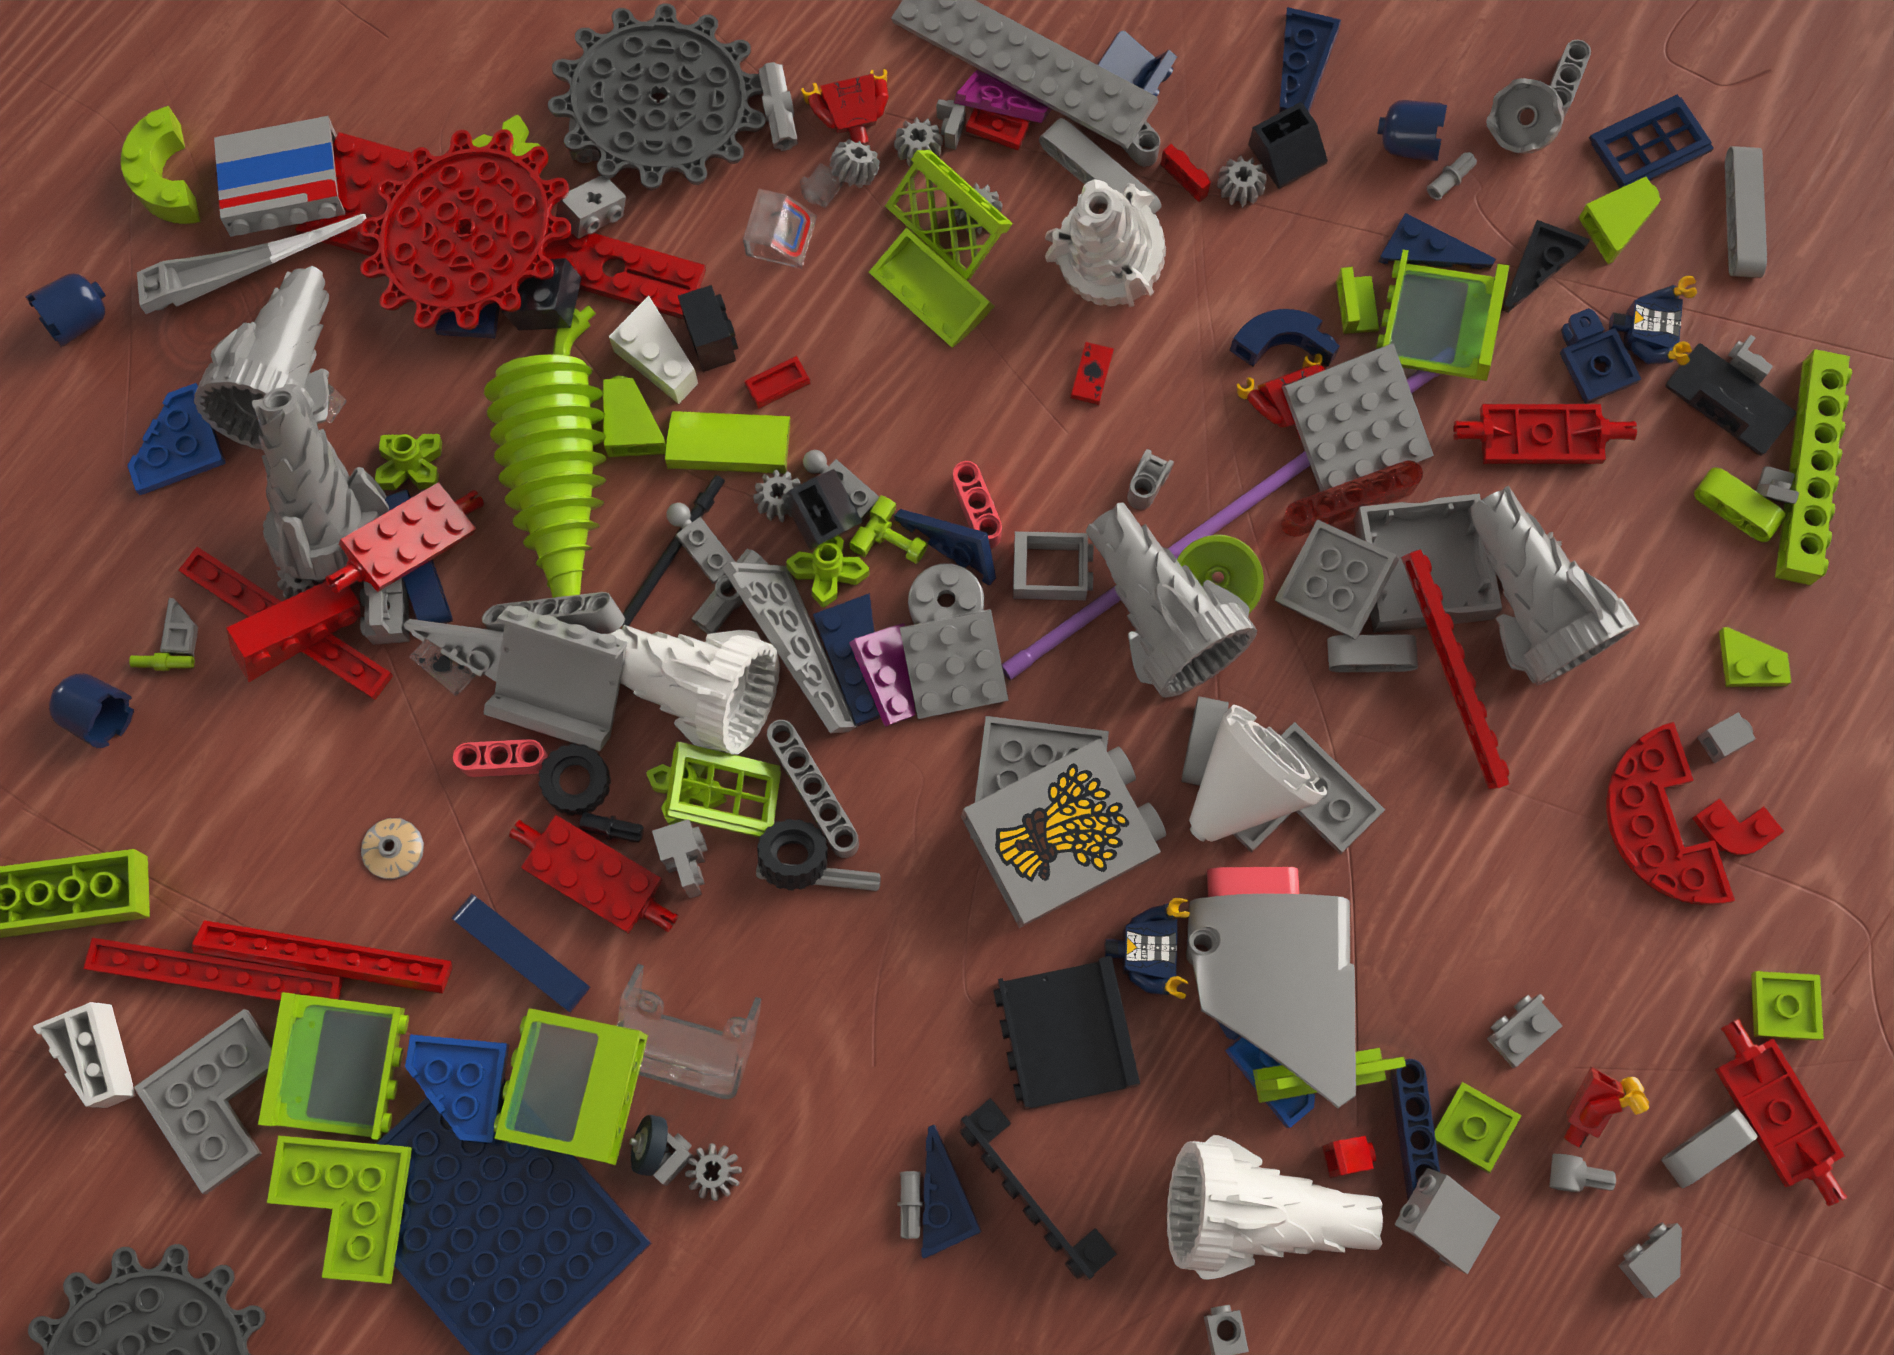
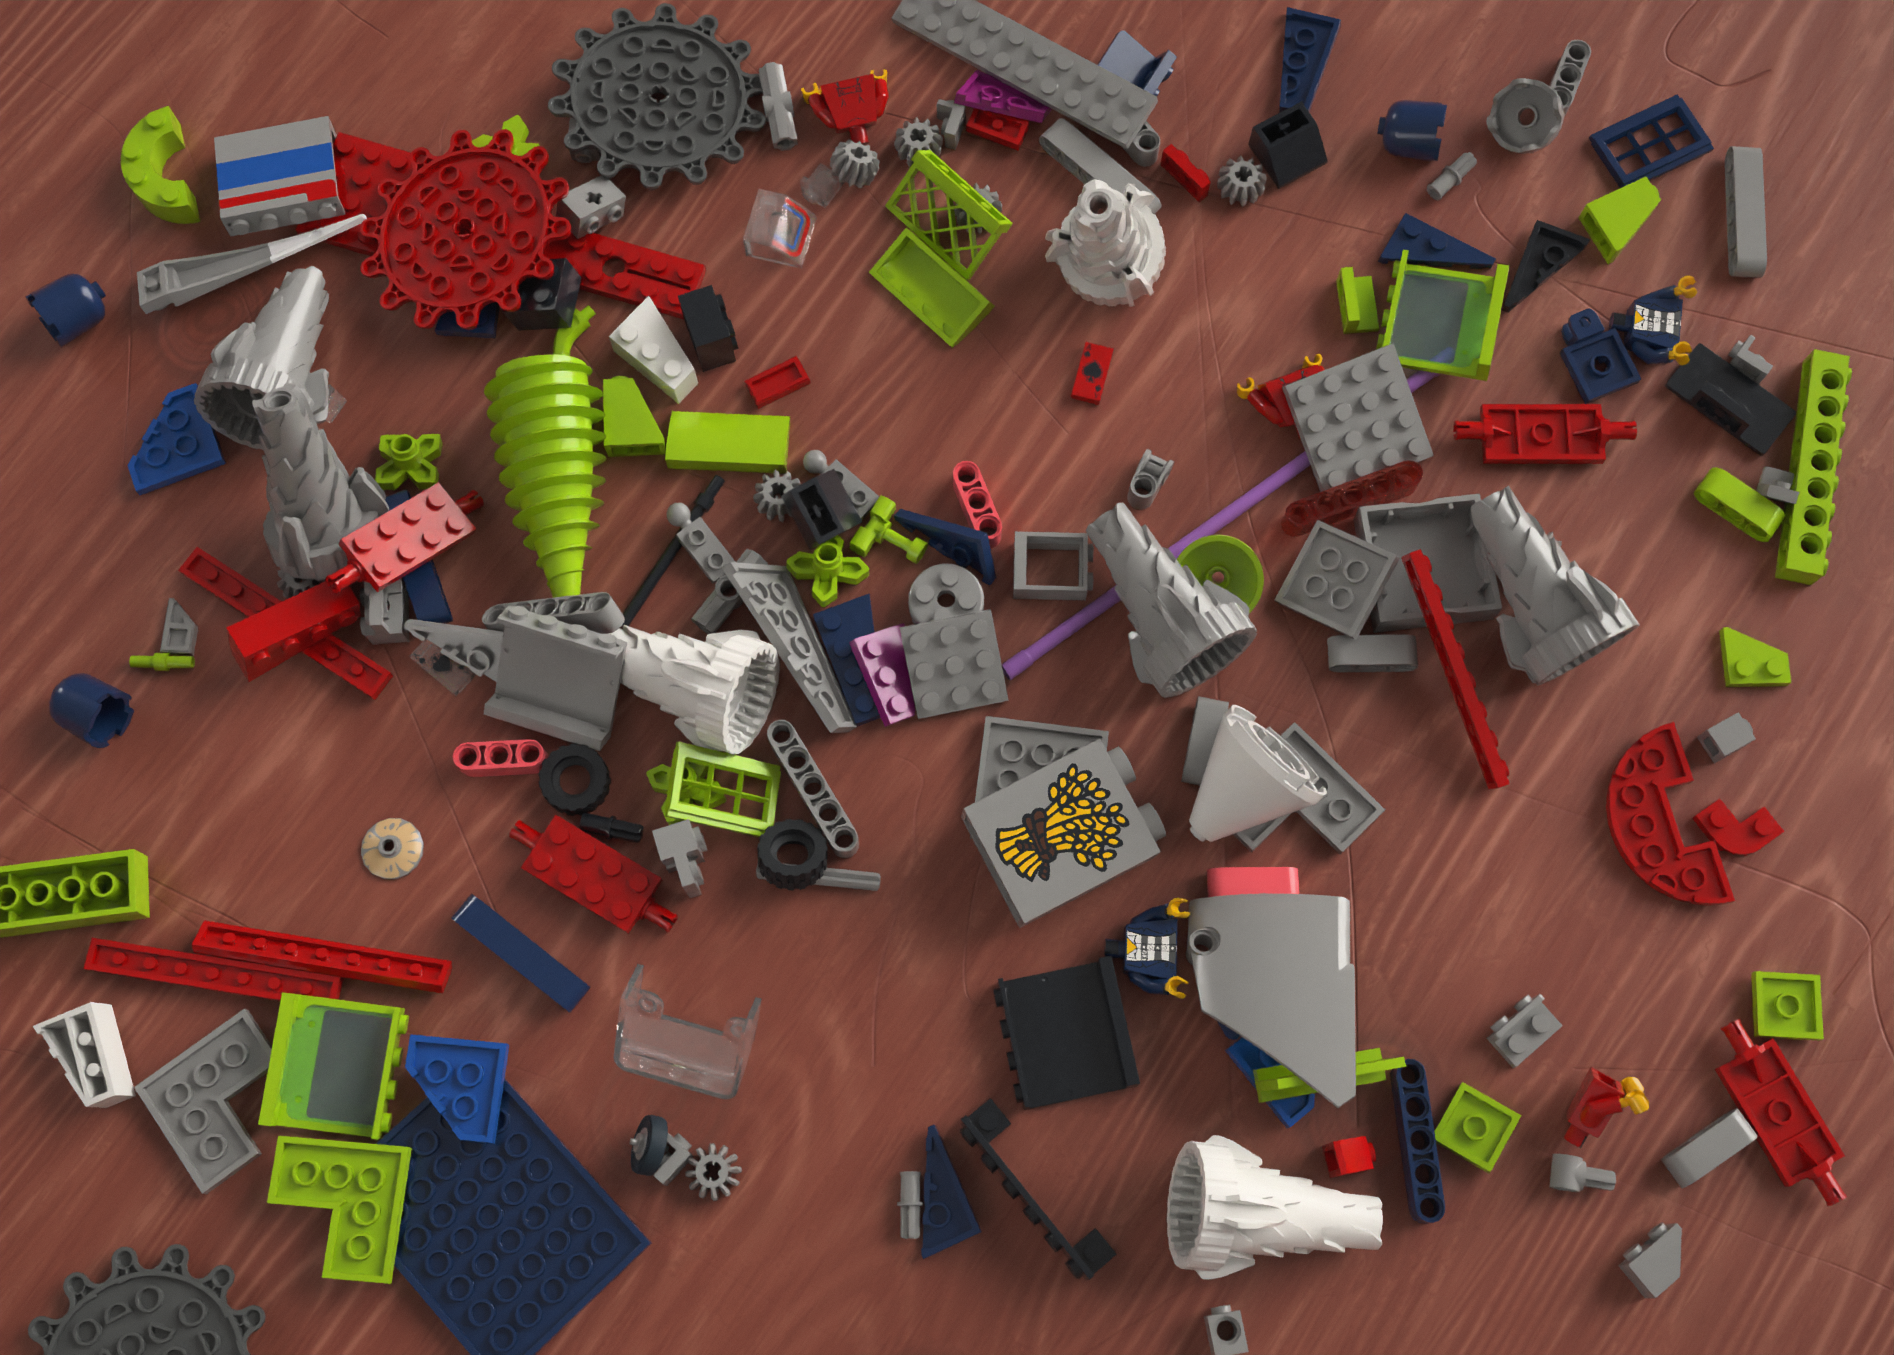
panel [494,1008,648,1165] -> none
dark blue arch [1229,309,1340,367] -> none
light grey panel [1395,1168,1500,1274] -> none

